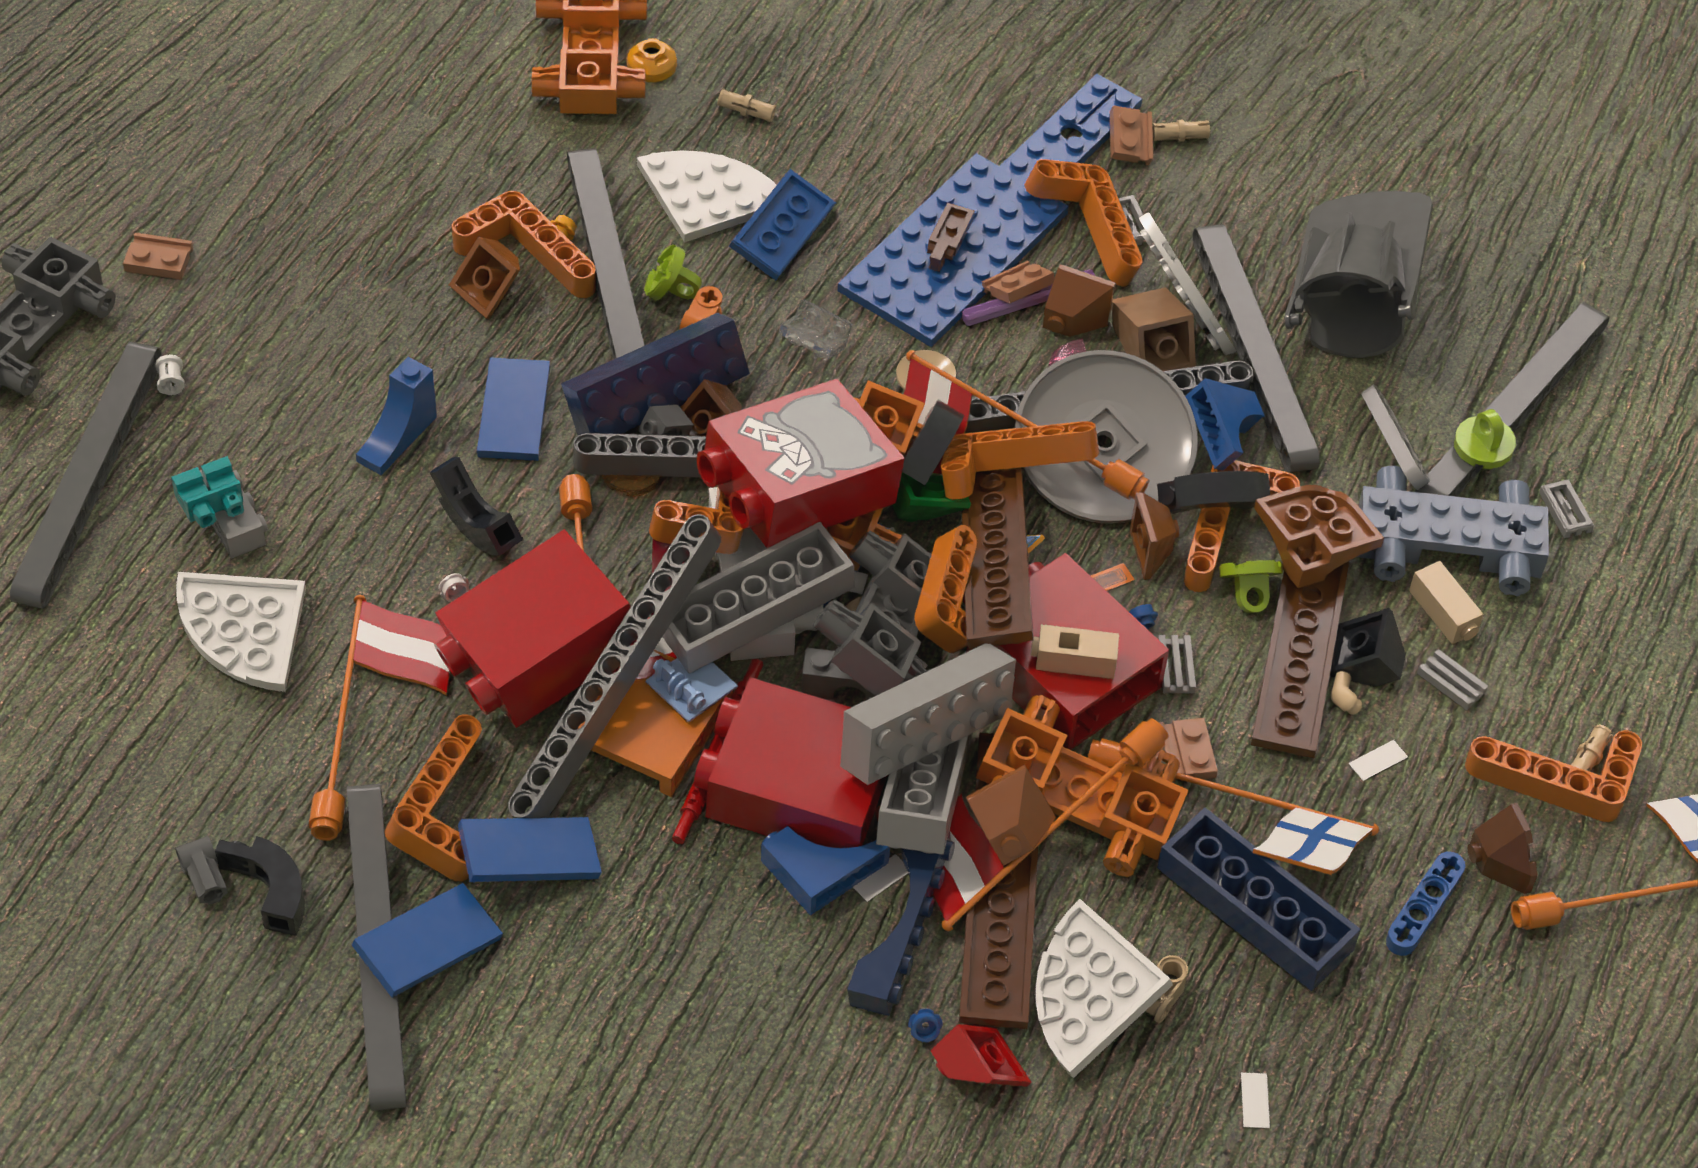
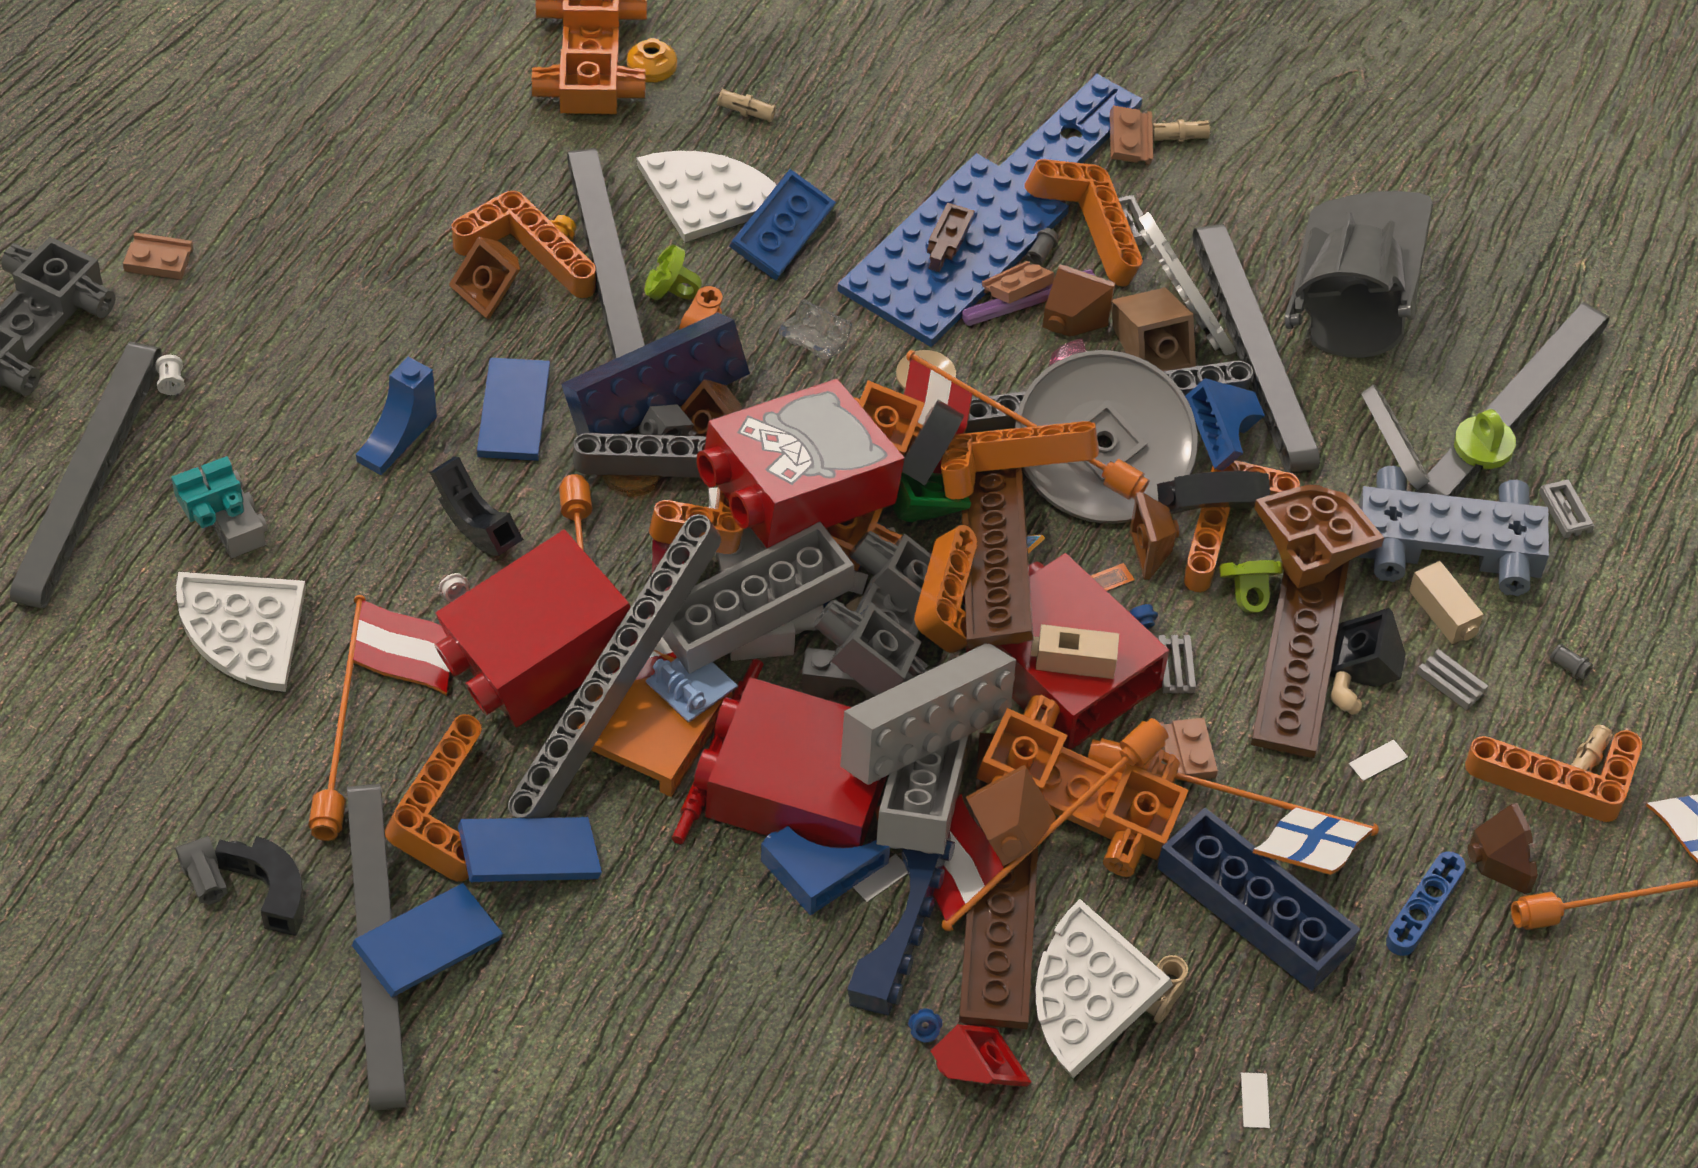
none -> dark grey pin [1027,228,1058,265]
none -> dark grey pin [1550,644,1593,680]

